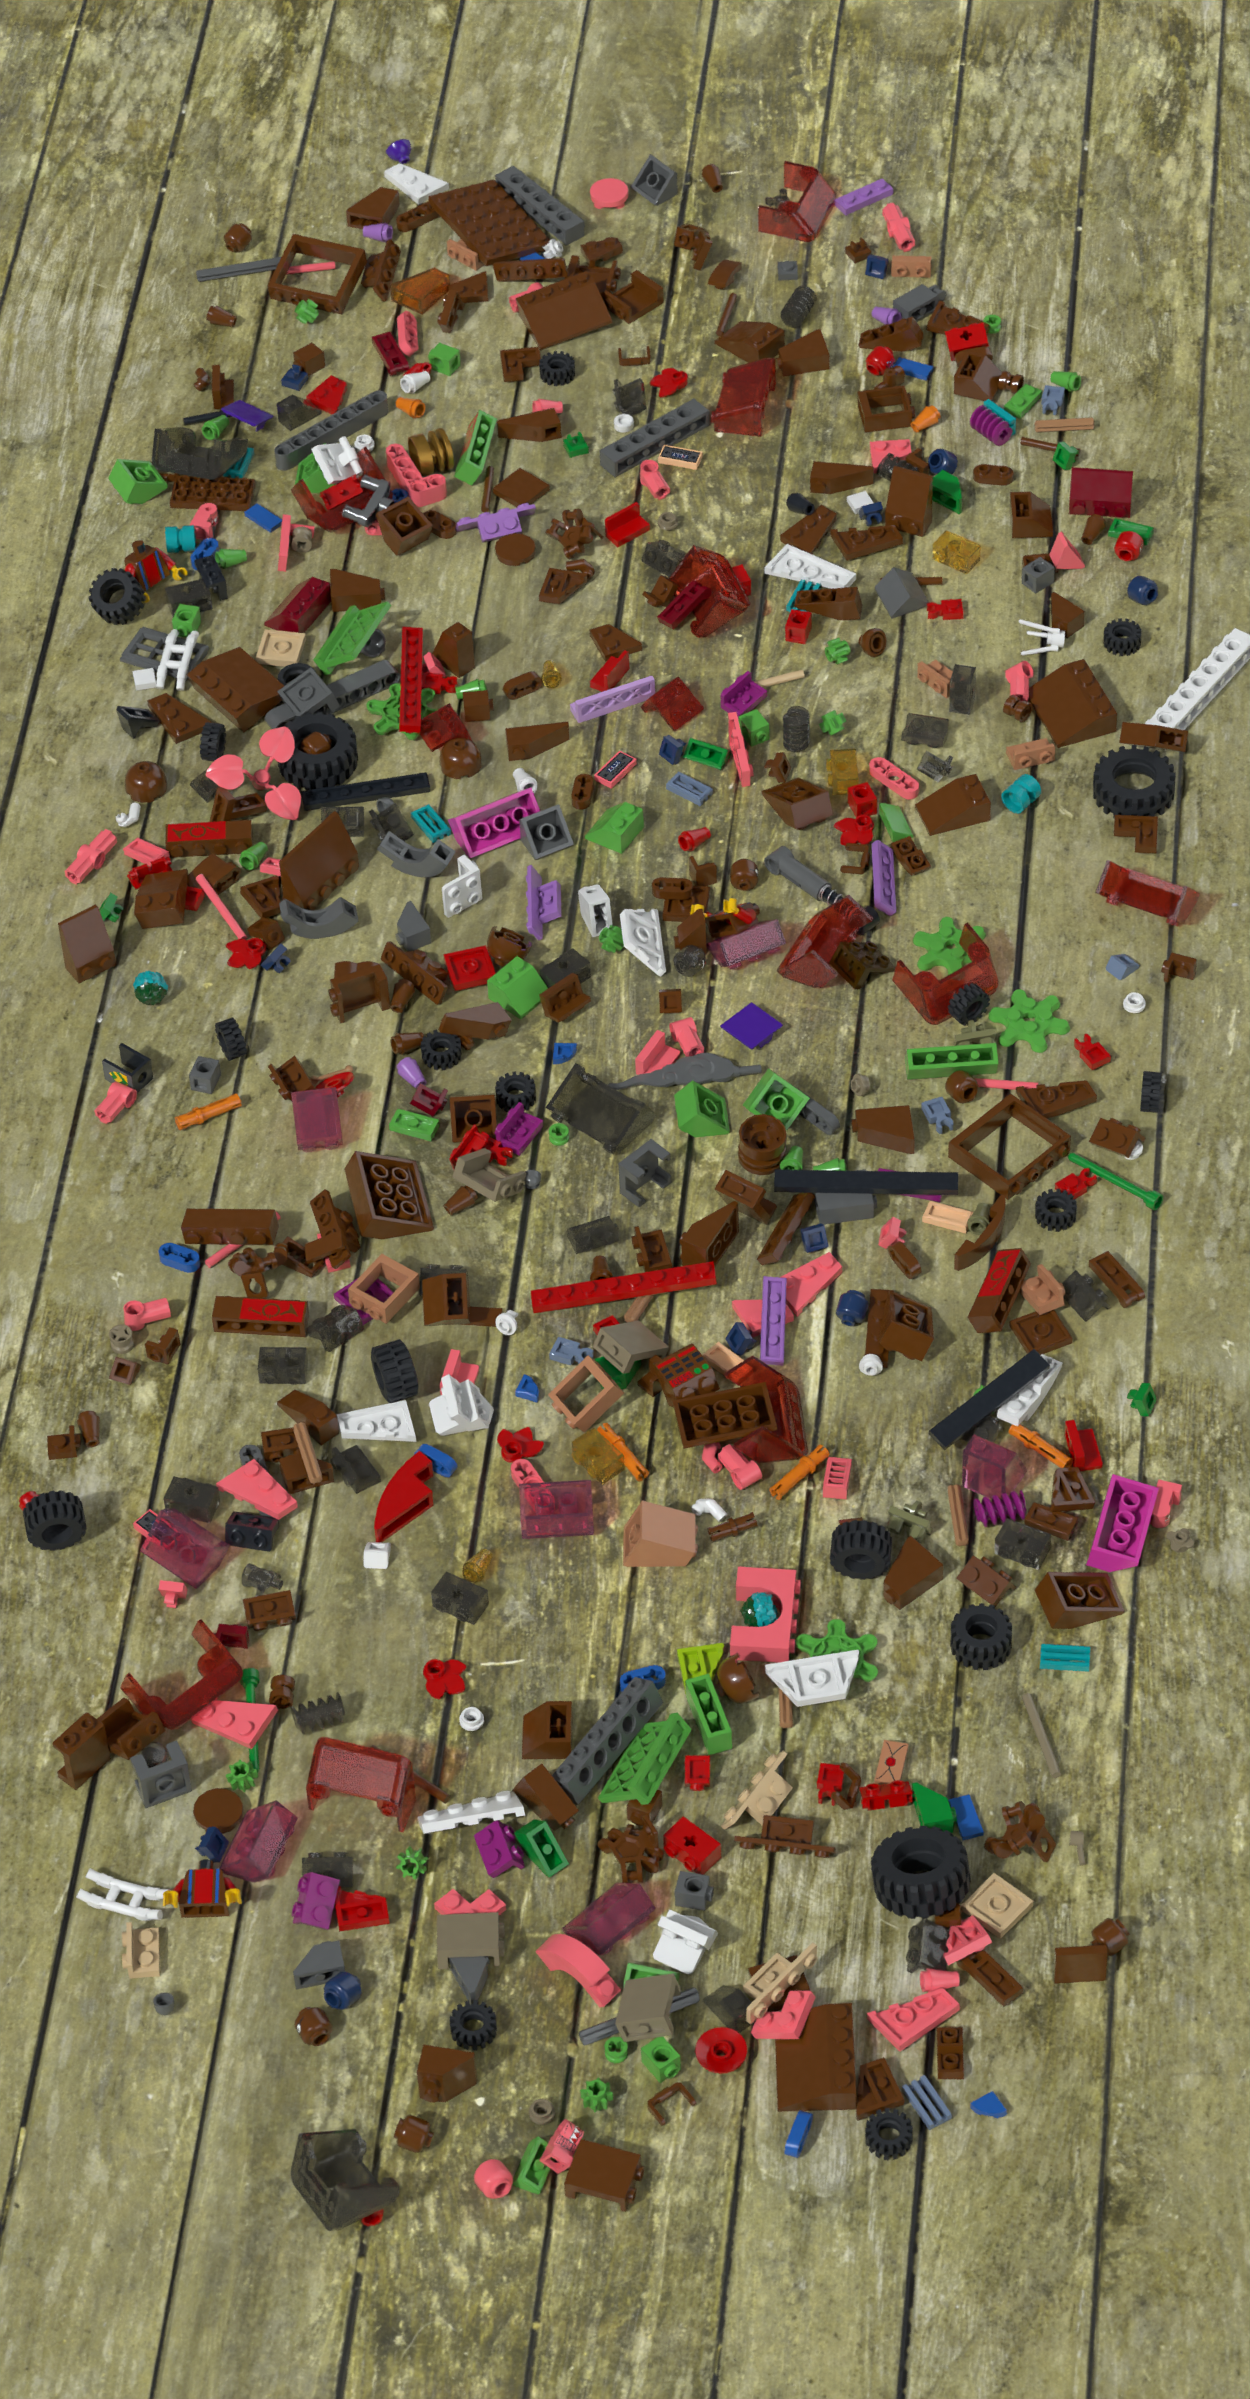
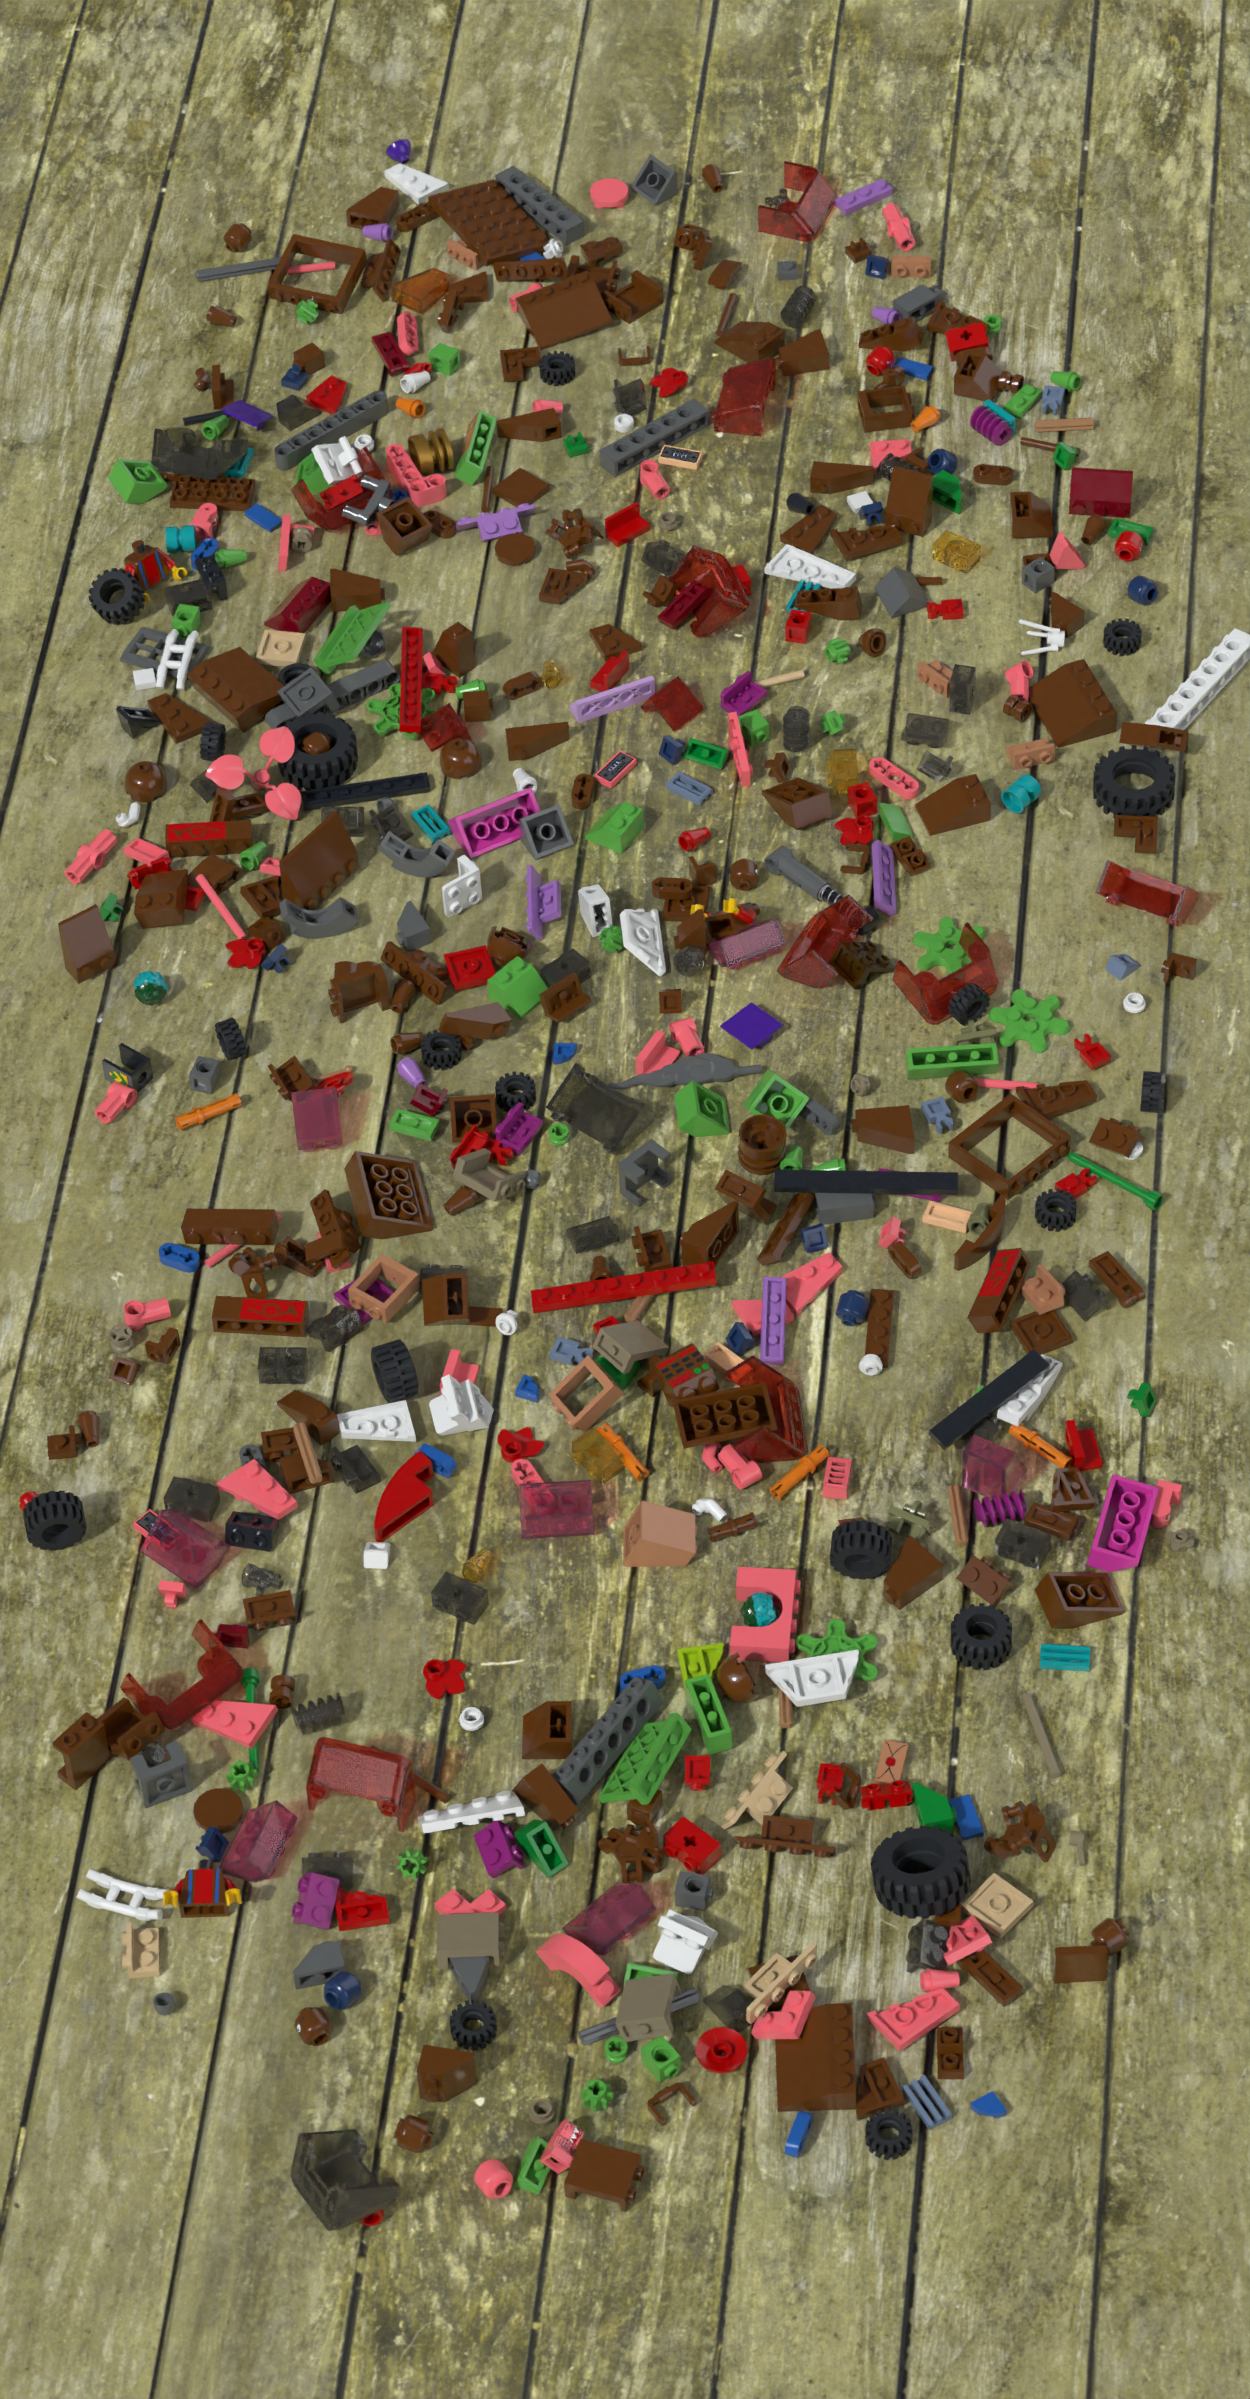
reddish brown slope [879,1290,934,1362] -> none

